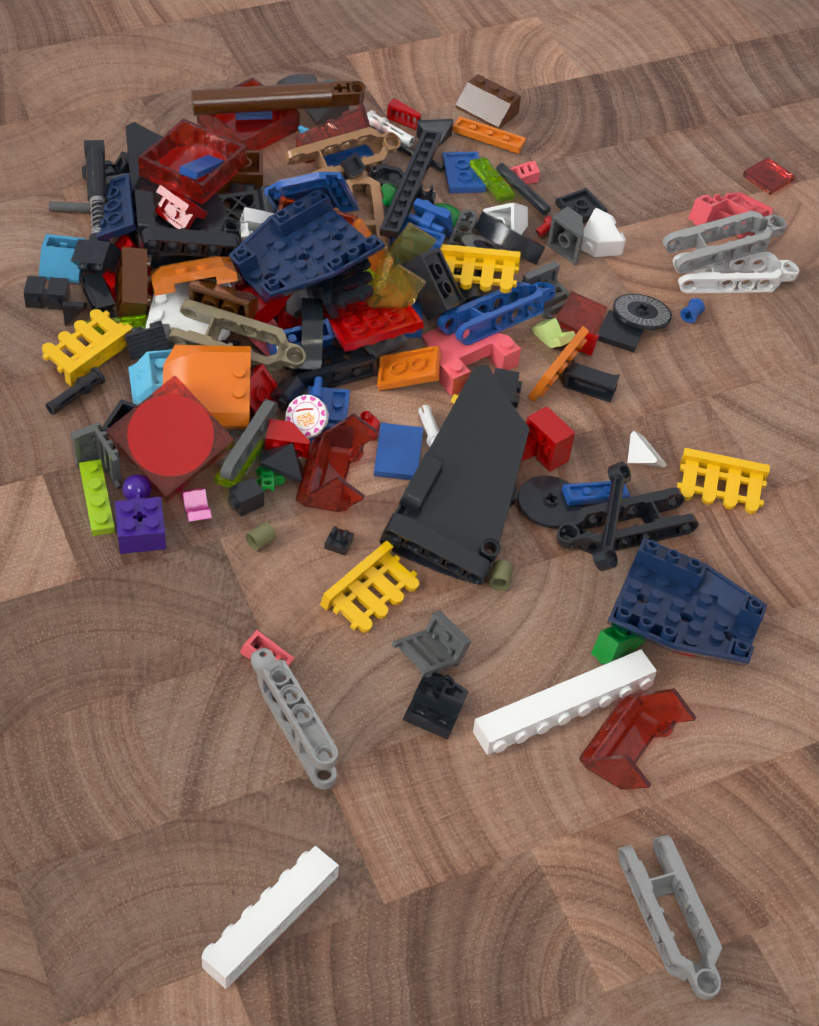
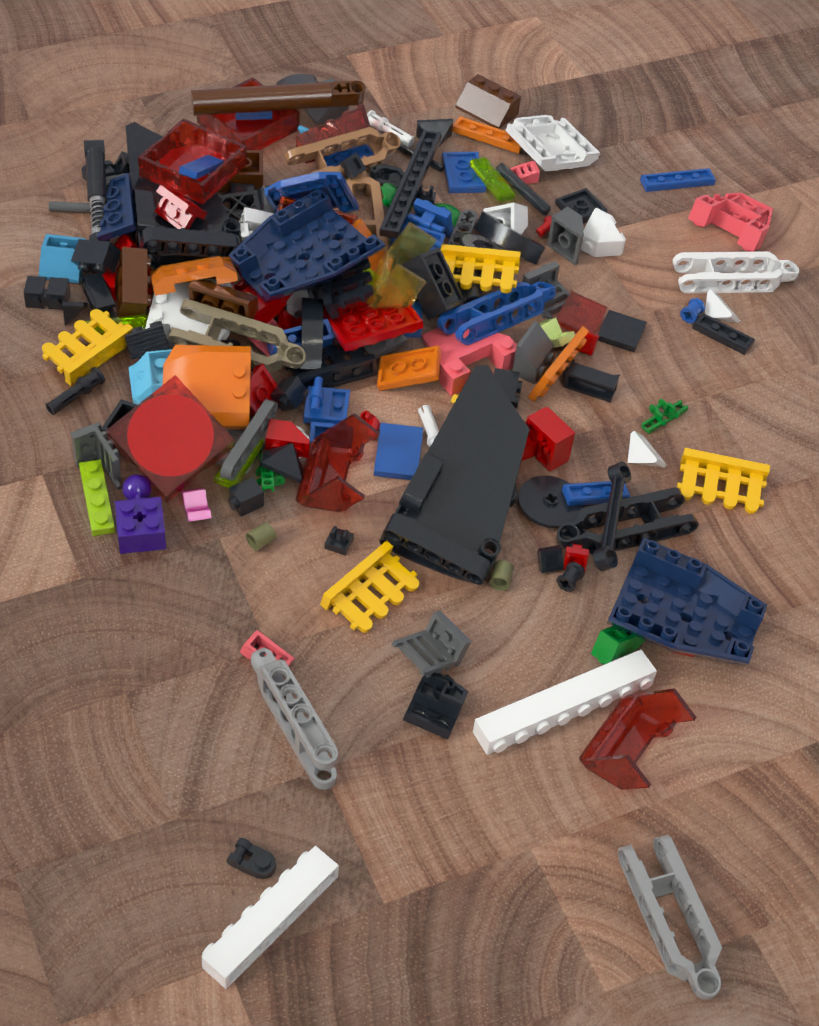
white tile [285,395,329,438] -> none
red slope [387,98,421,130] -> none
piece [613,294,672,330] -> none
light grey piece [662,211,787,274] -> none
clear red tile [743,157,795,195] -> none
none -> black plate [226,838,276,879]
none -> white wedge [506,115,600,172]
none -> dark grey slope [513,321,555,384]
none -> black tile [537,545,563,573]
none -> black bush [556,562,585,592]
none -> red tile [563,544,589,572]
none -> blue tile [640,168,716,192]
none -> green piece [641,399,688,434]
none -> black tile [692,313,755,355]
none -> white slope [705,289,741,323]

